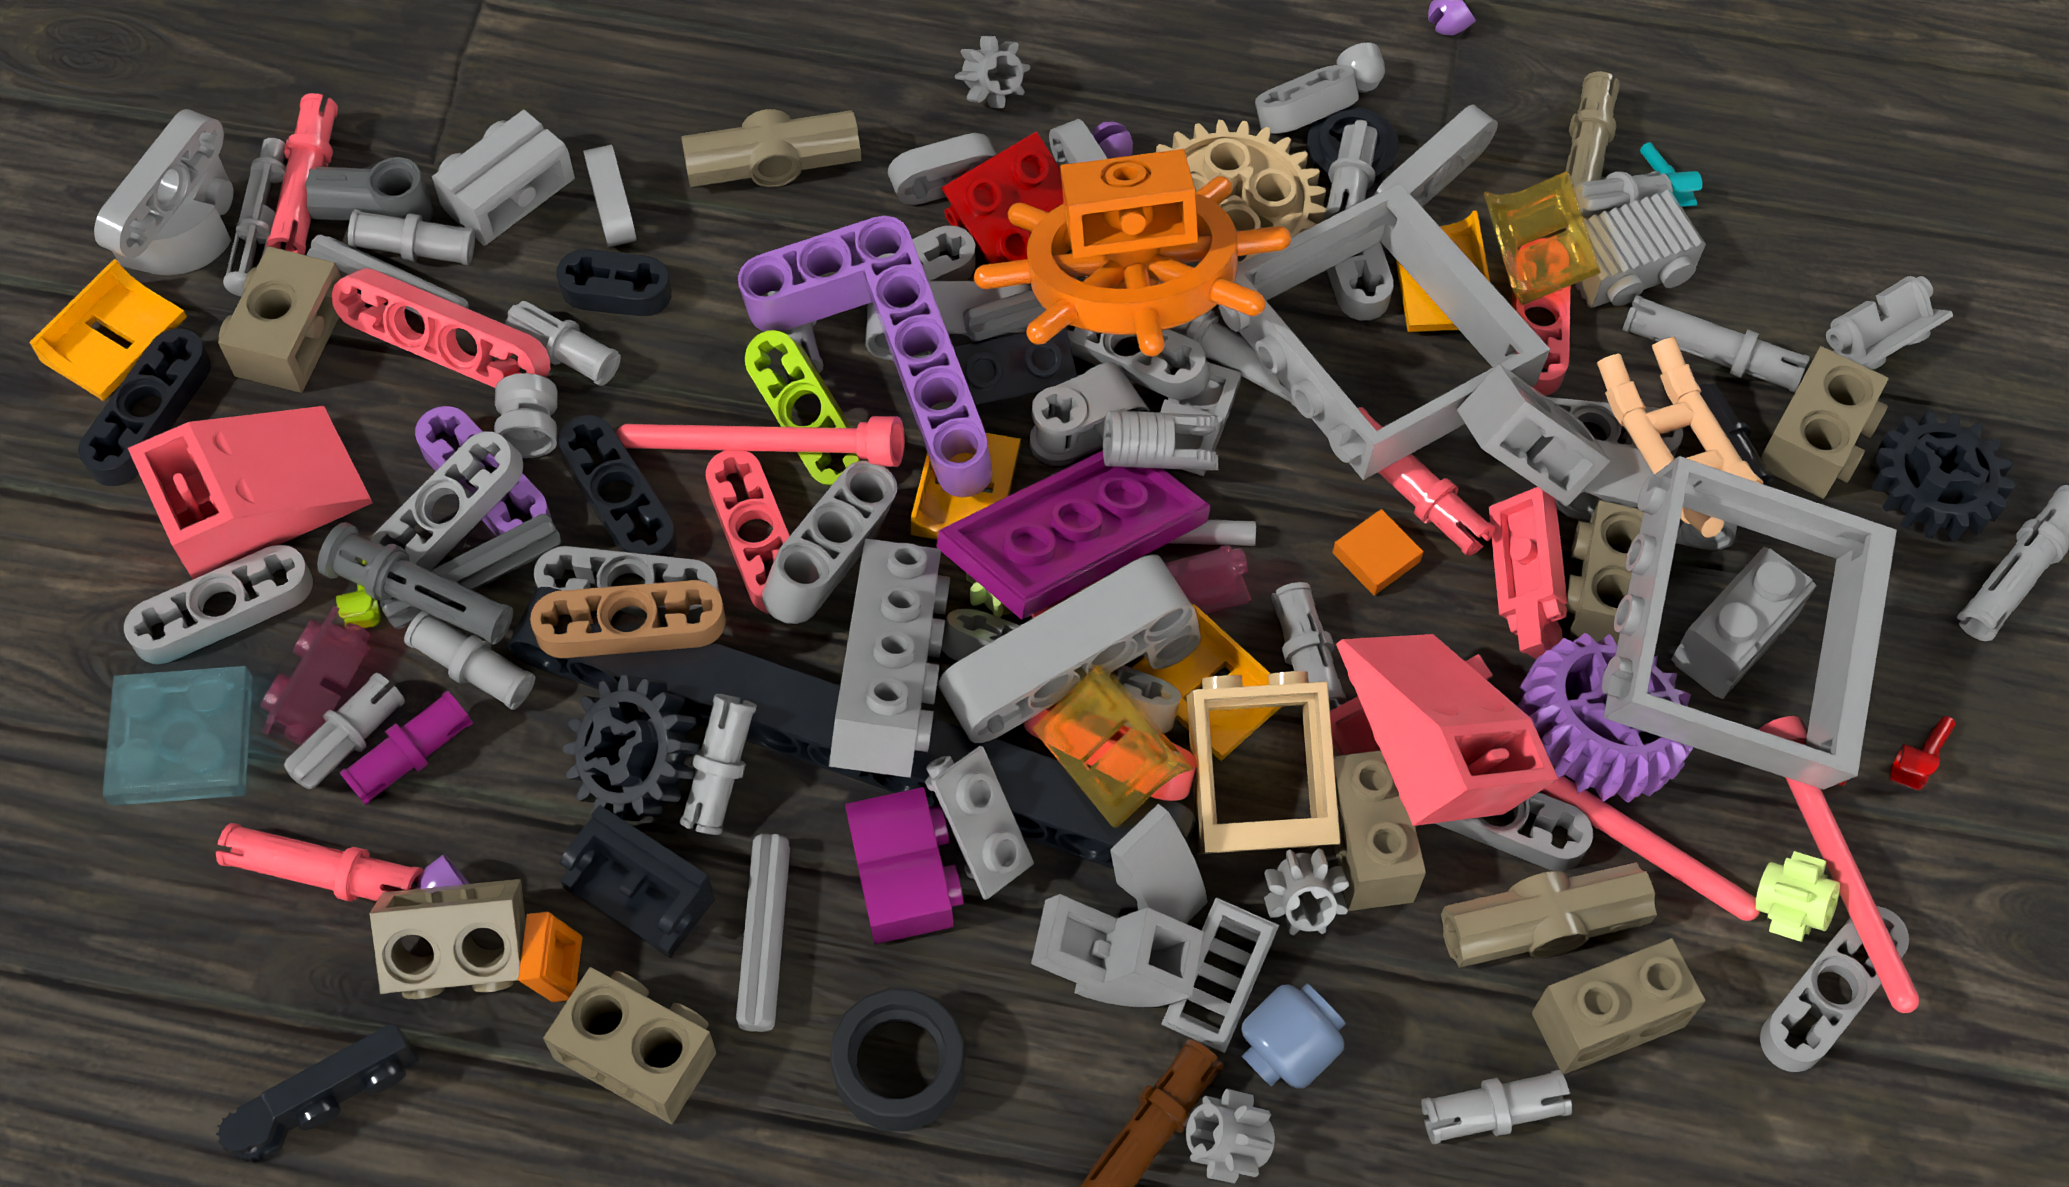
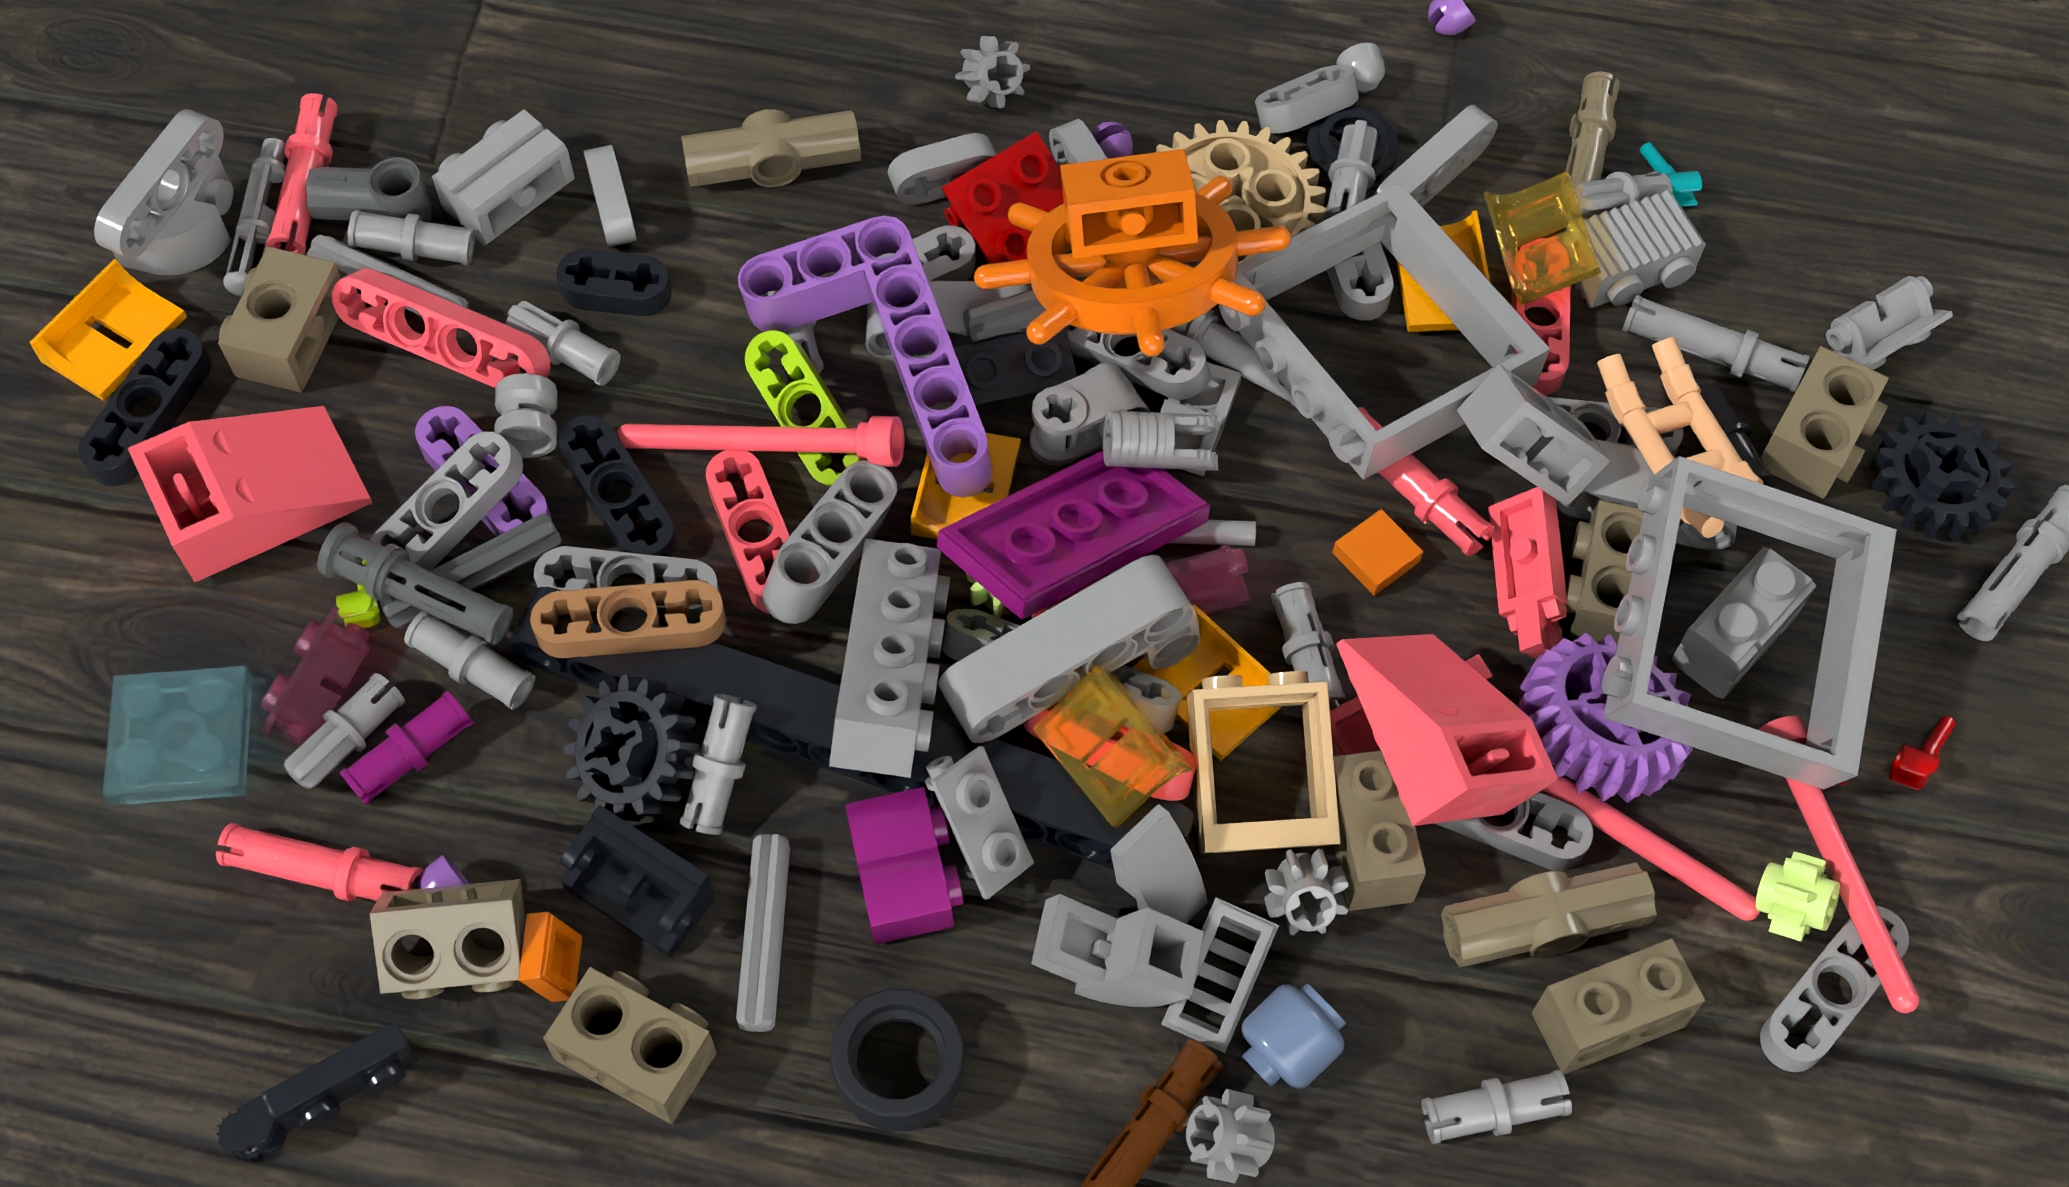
light grey beam [124,545,313,664] -> none

